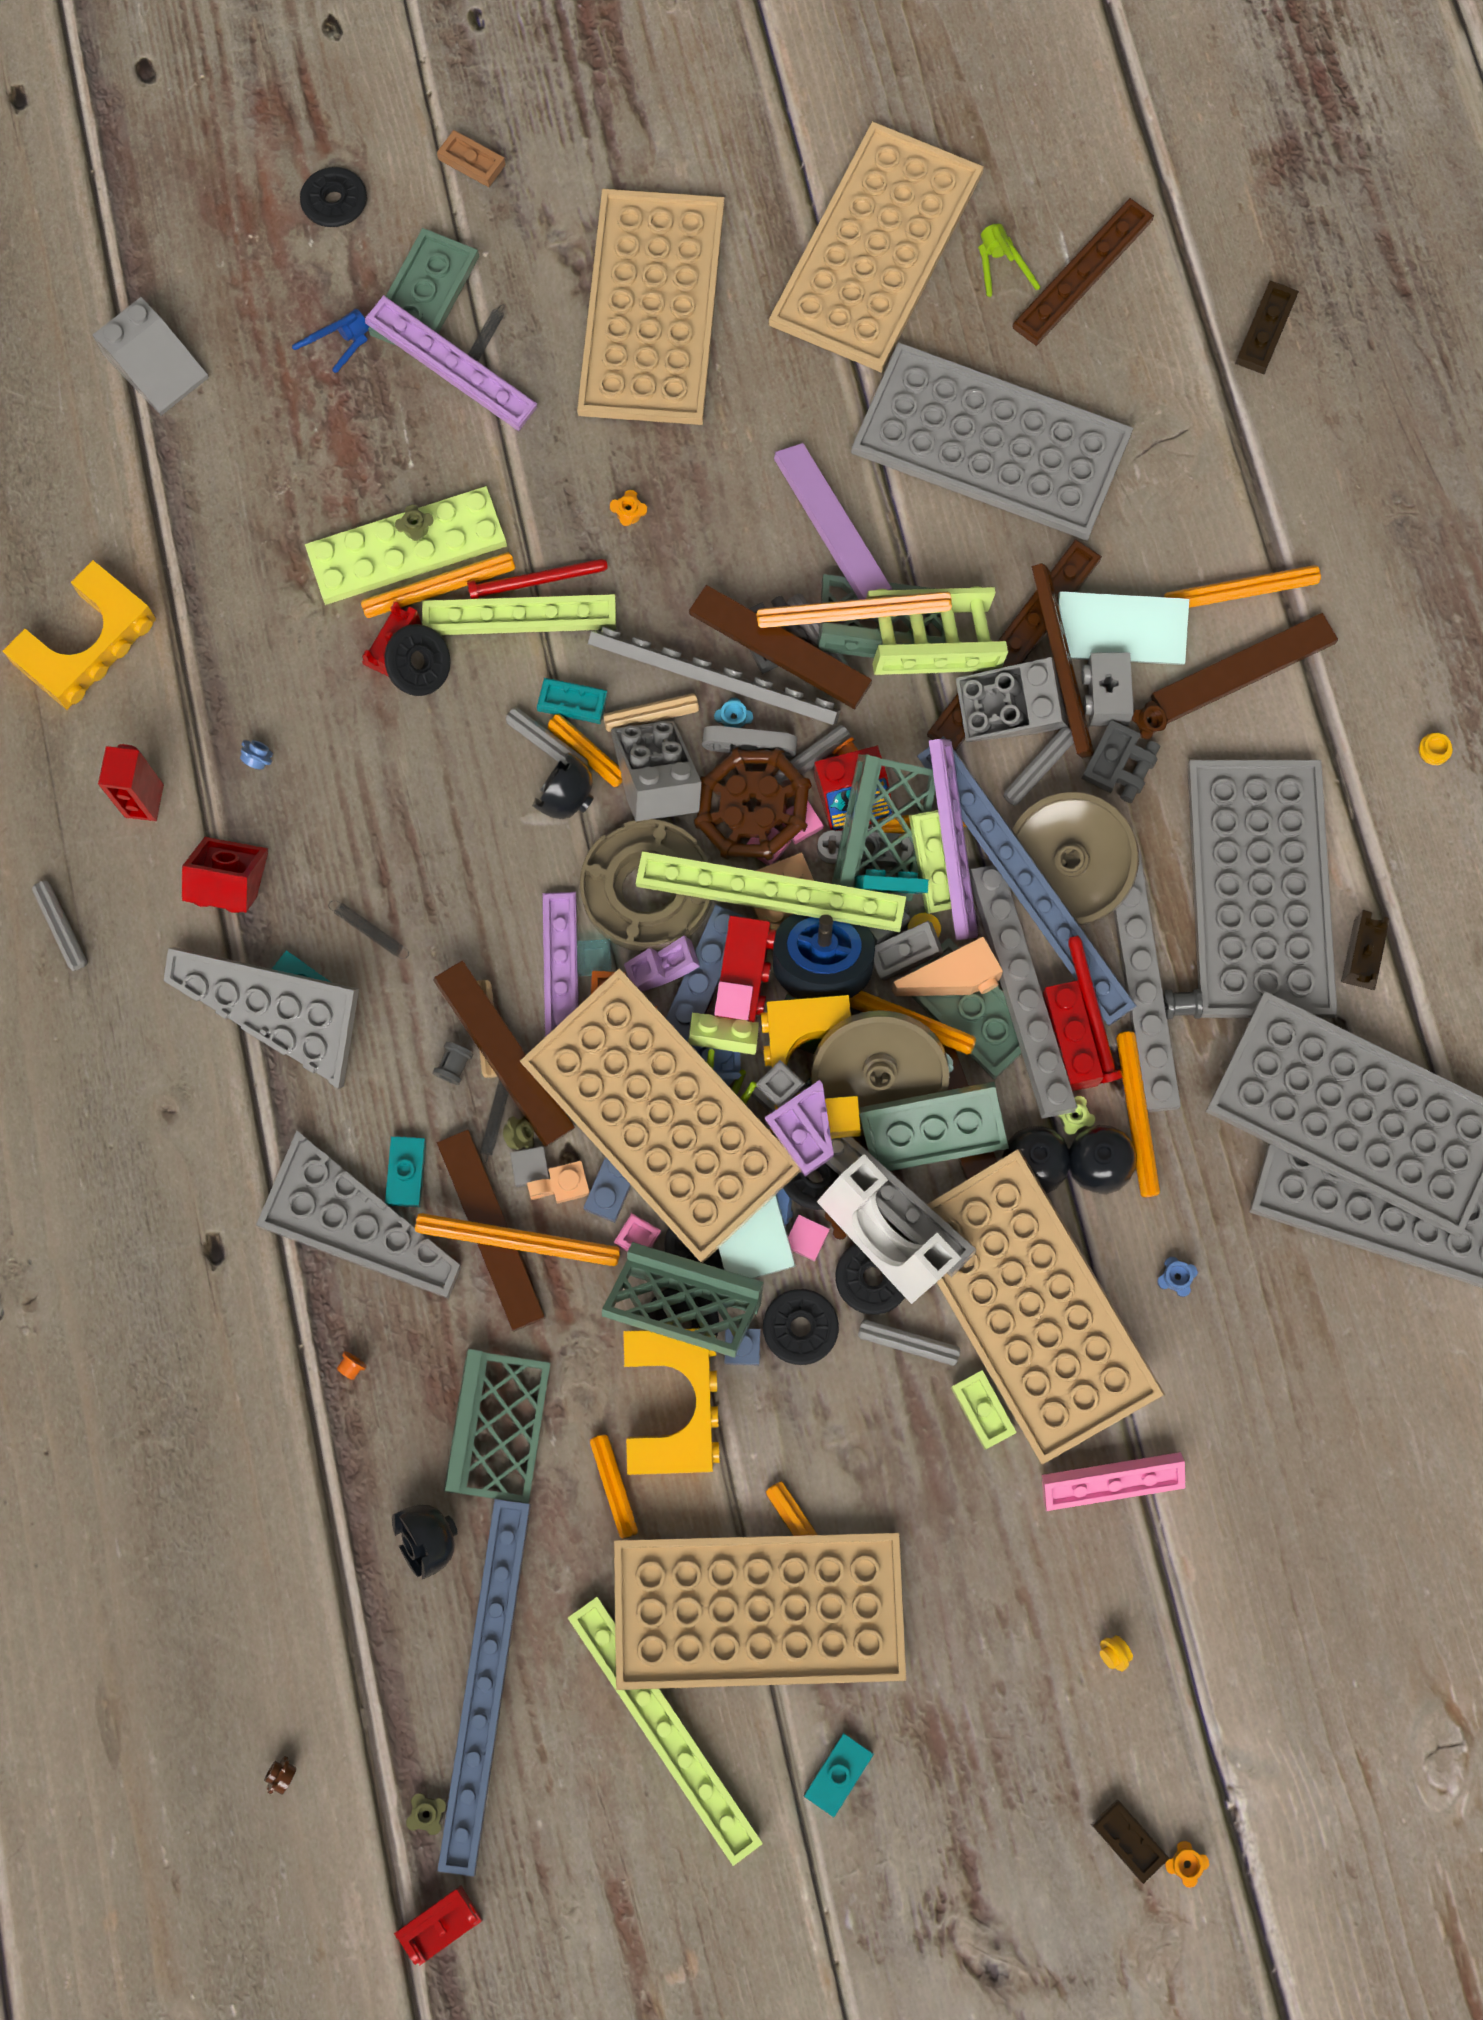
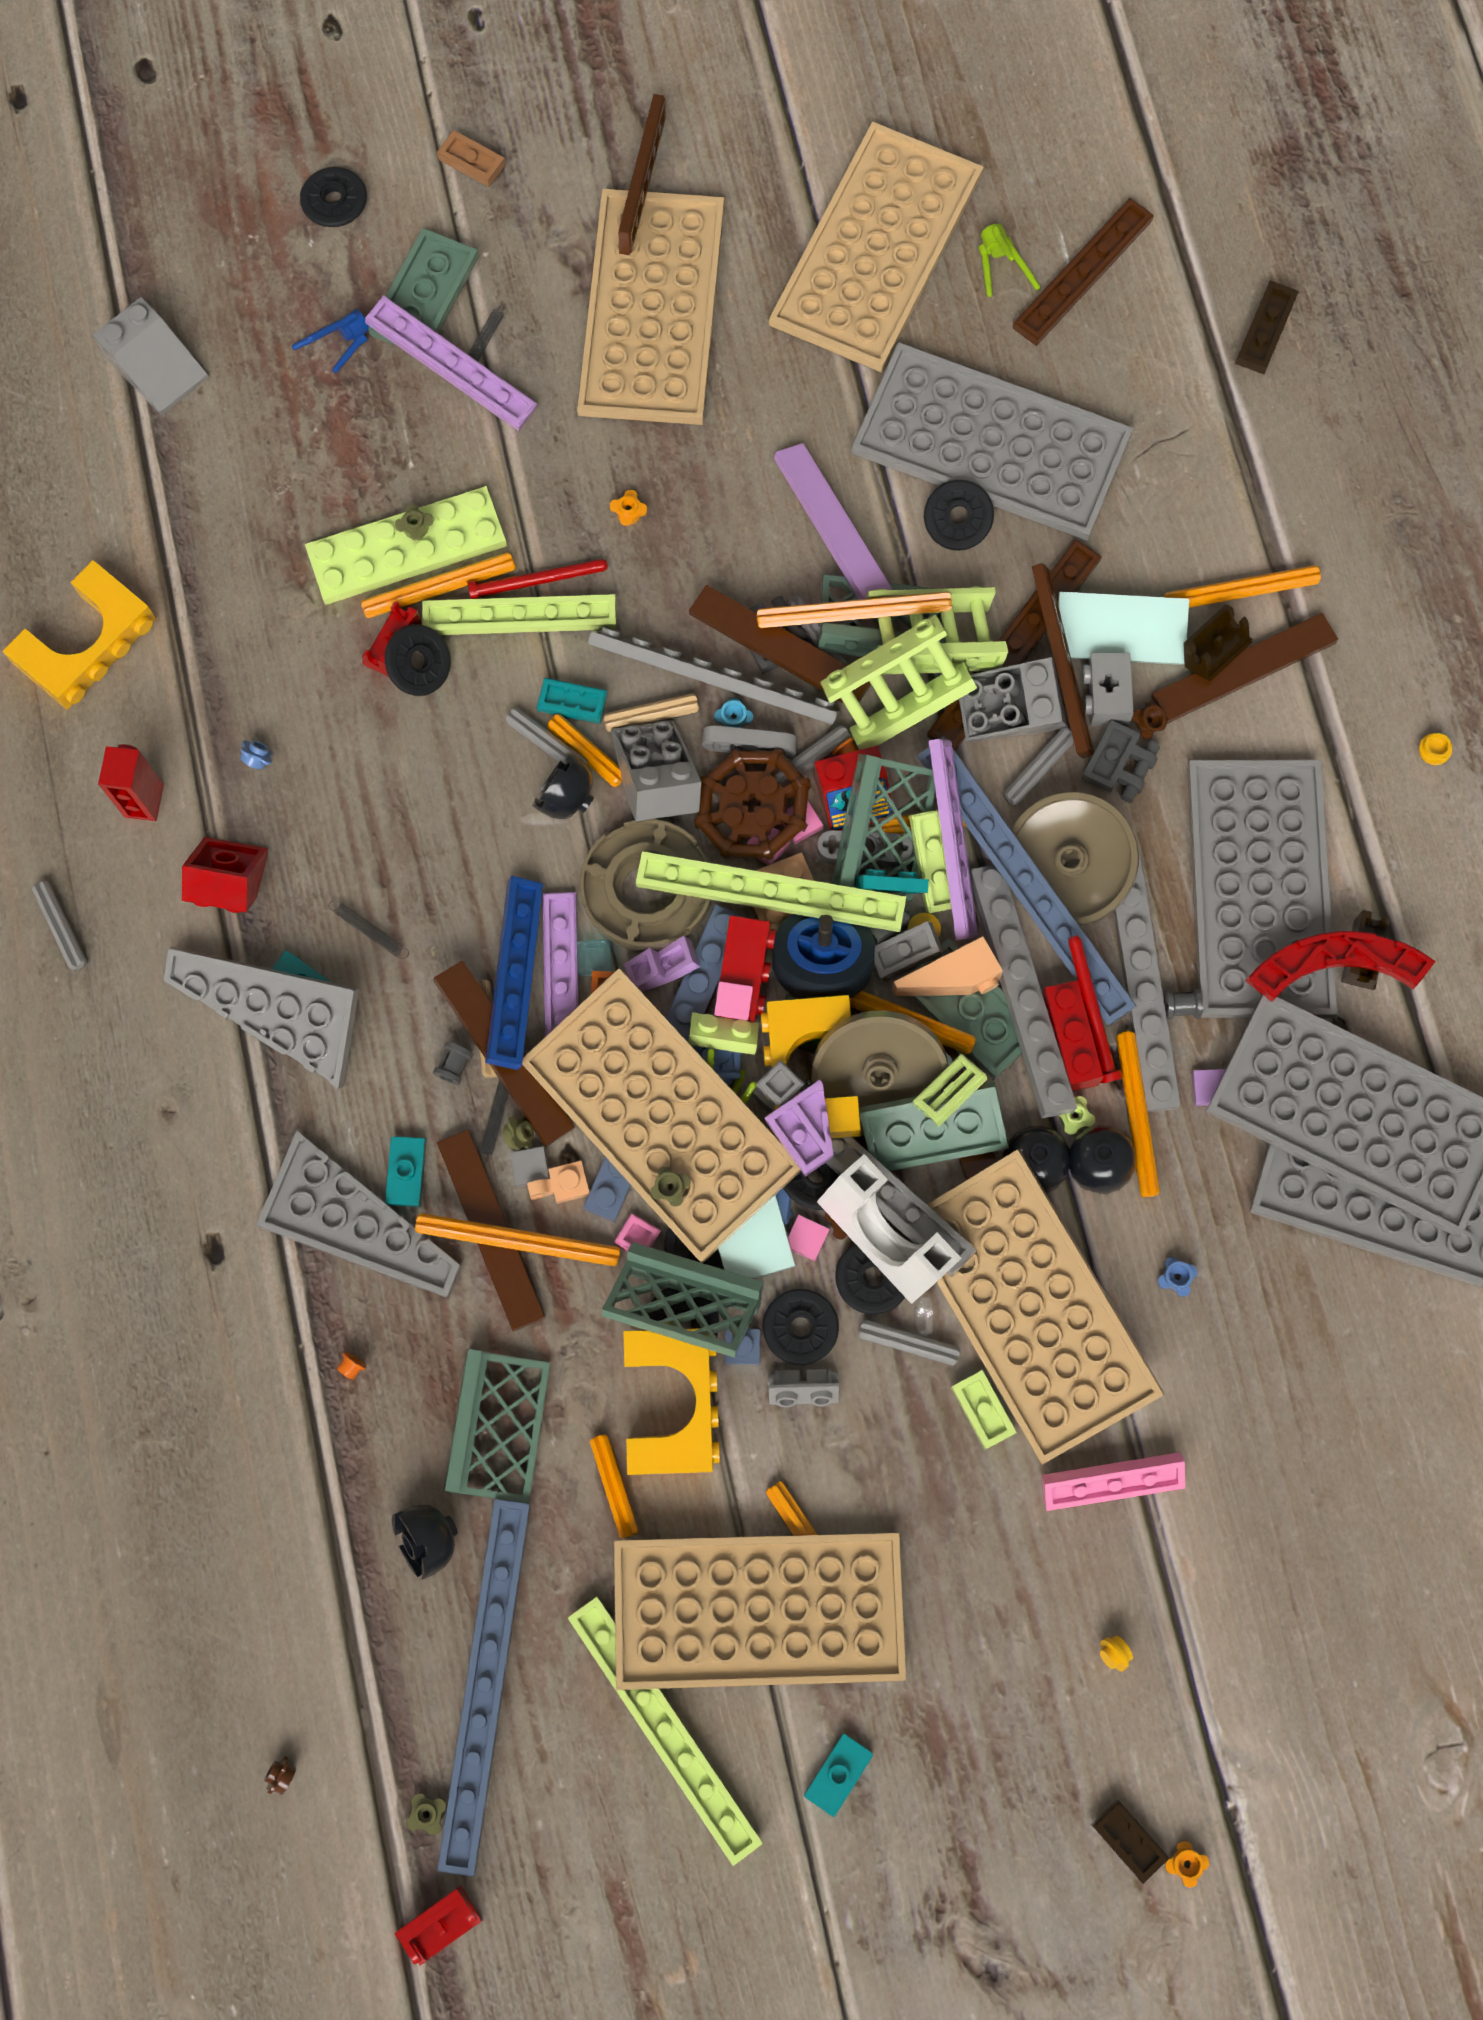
none -> blue plate [485,876,543,1070]
none -> reddish brown tile [618,94,666,255]
none -> olive plate [651,1167,691,1207]
none -> light grey hinge [768,1369,839,1407]
none -> yellowish green fence [820,614,977,750]
none -> yellowish green tile [913,1054,987,1127]
none -> clear tile [914,1297,933,1337]
none -> black wheel [924,480,994,551]
none -> dark brown hinge [1183,604,1252,681]
none -> lavender tile [1192,1069,1226,1106]
none -> red tile [1245,931,1436,1002]

